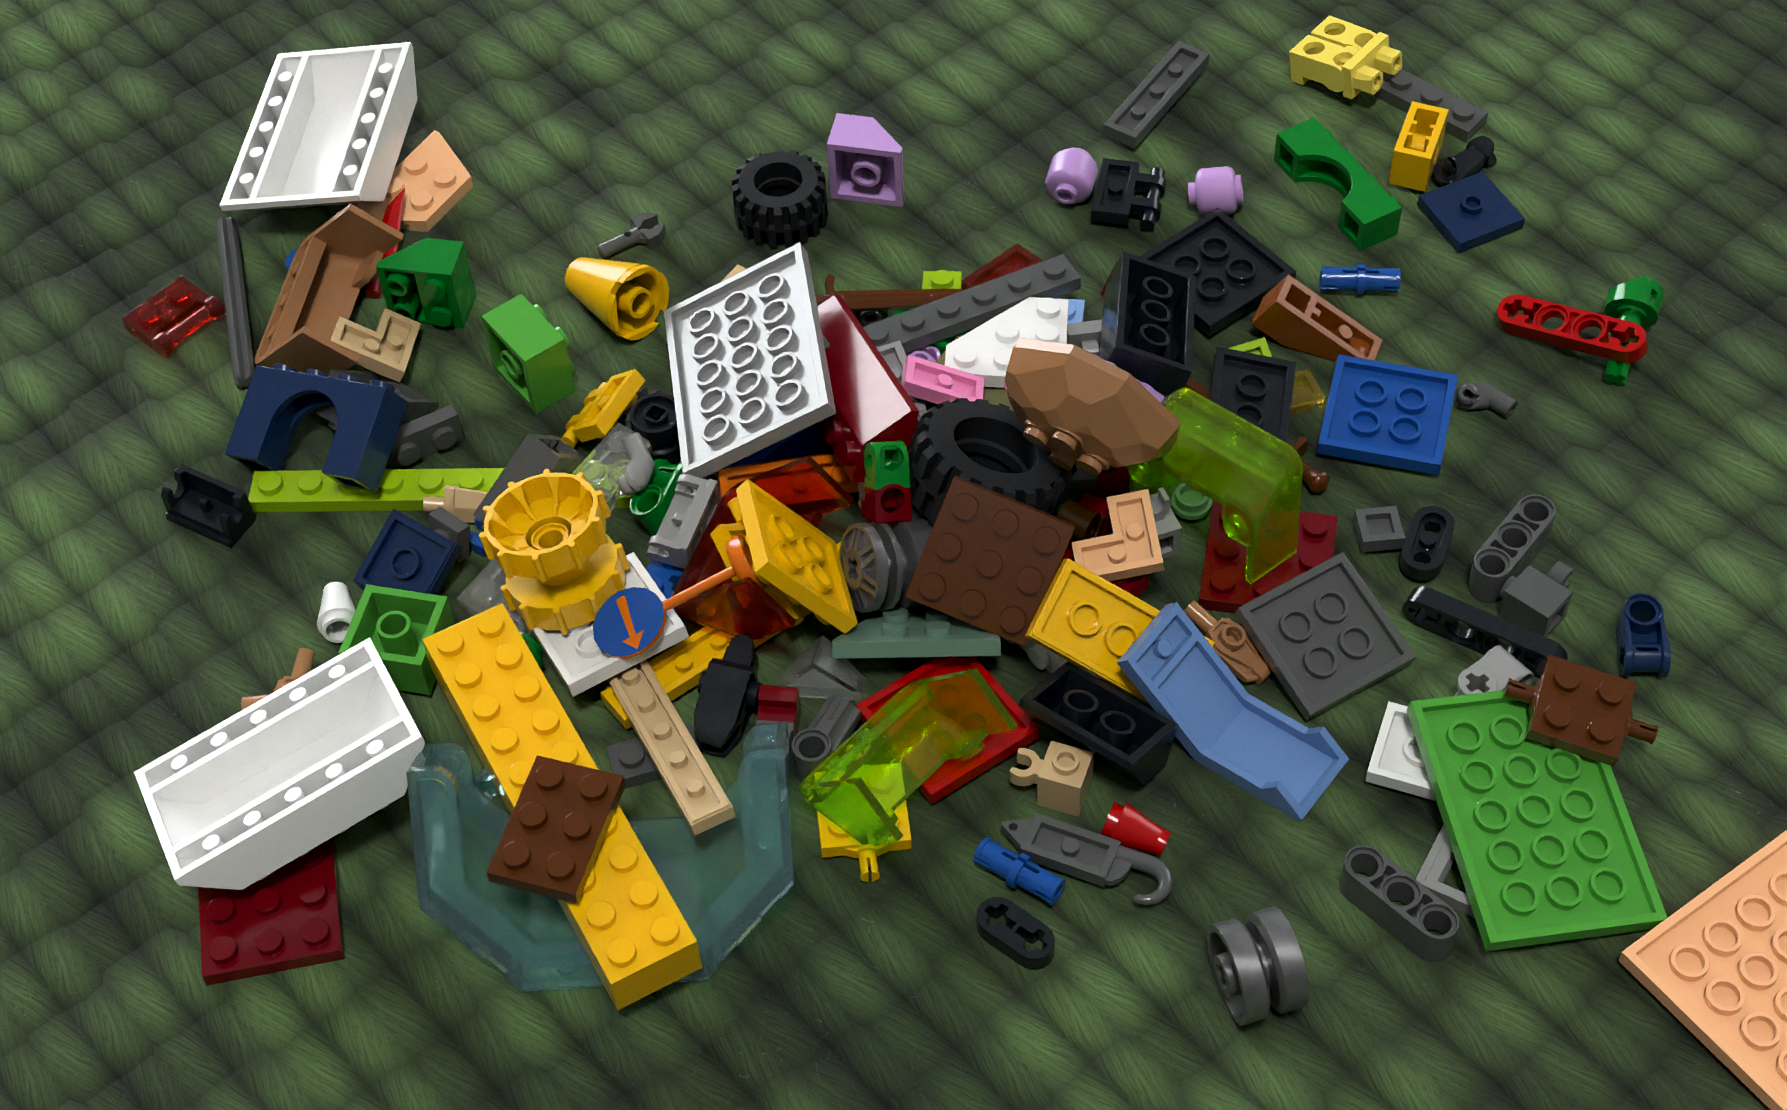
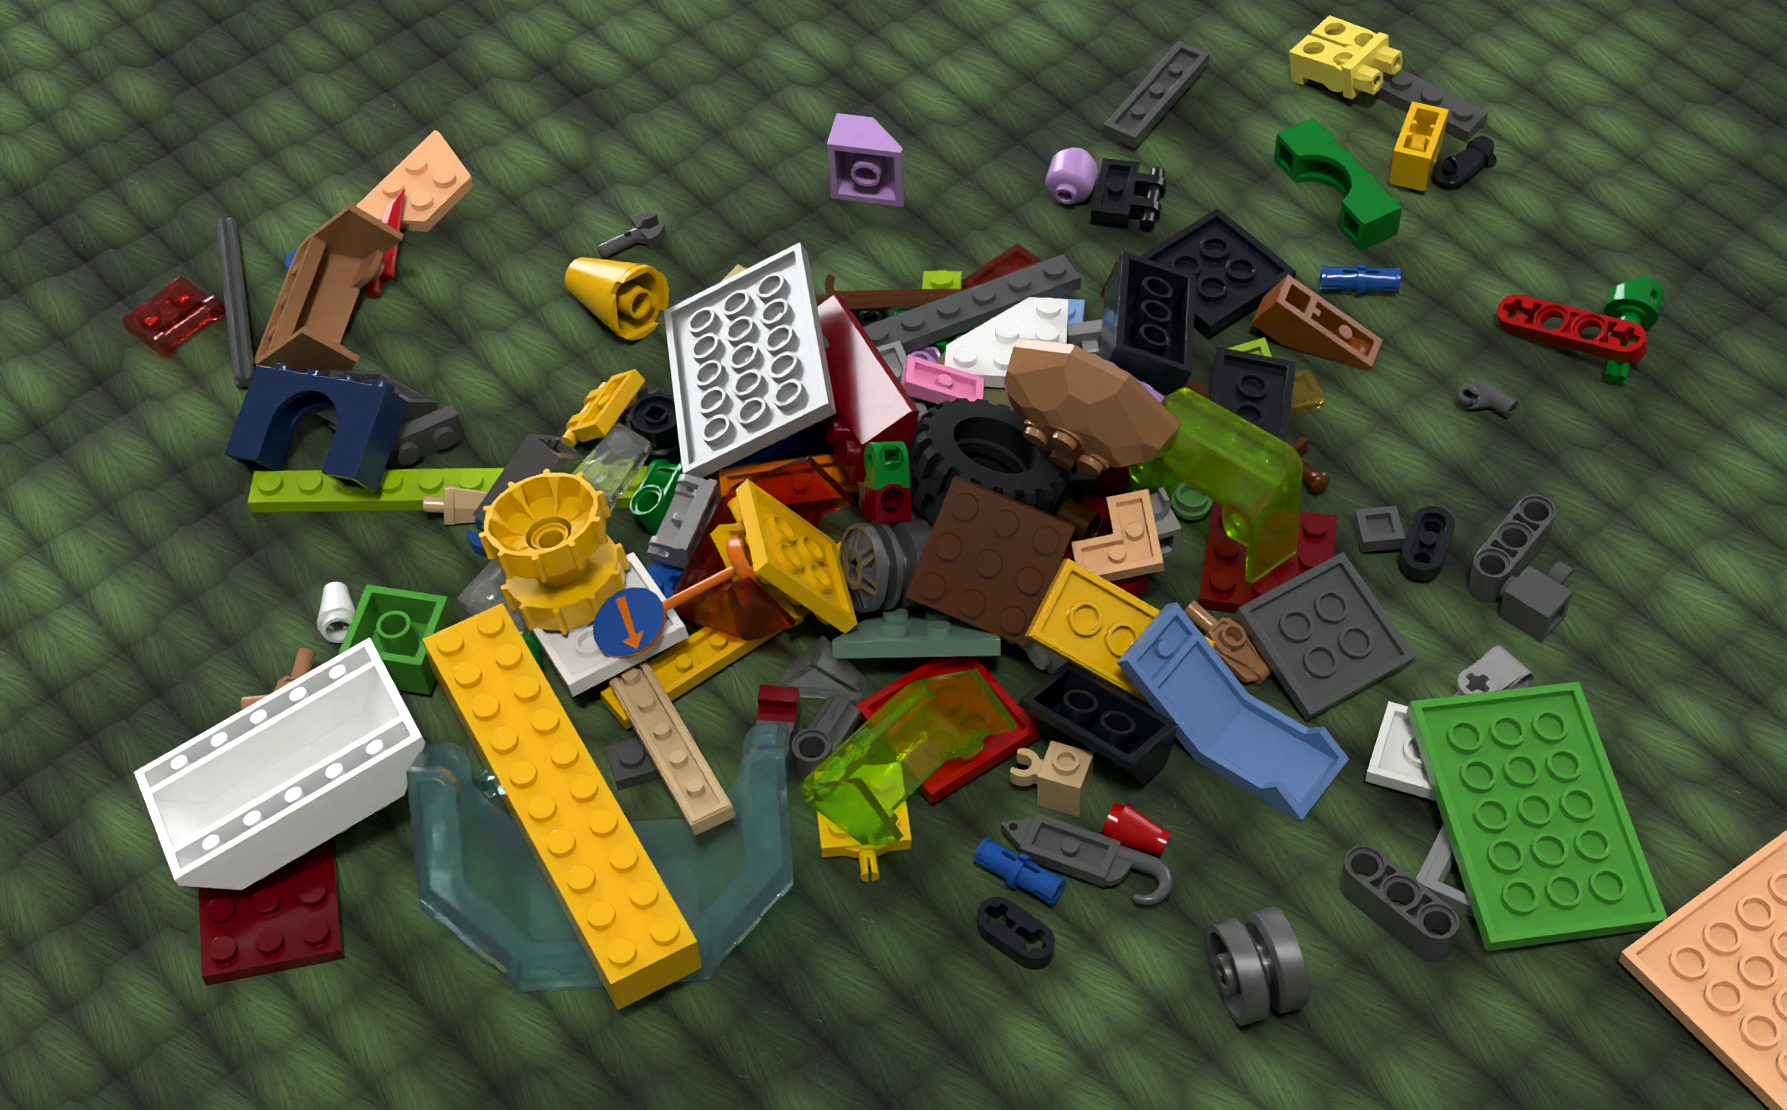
black hinge [161,464,256,549] -> none
white slope [219,42,417,211] -> none
tan plate [330,308,421,383] -> none
dark blue plate [353,509,463,595] -> none
green slope [376,238,476,328] -> none
dark grey plate [428,507,470,564] -> none
bright green brick [482,294,576,414] -> none
reddish brown plate [486,755,626,904] -> none
light grey arm [618,433,655,495] -> none
black hinge [694,634,764,757] -> none
black tyre [732,149,828,248] -> none
lavender head [1188,166,1243,216] -> none
blue plate [1317,354,1458,475] -> none
black beam [1402,586,1568,679] -> none
dark blue plate [1417,171,1525,253] -> none
reddish brown plate [1503,655,1658,766] -> none
dark blue piece [1616,593,1671,677] -> none

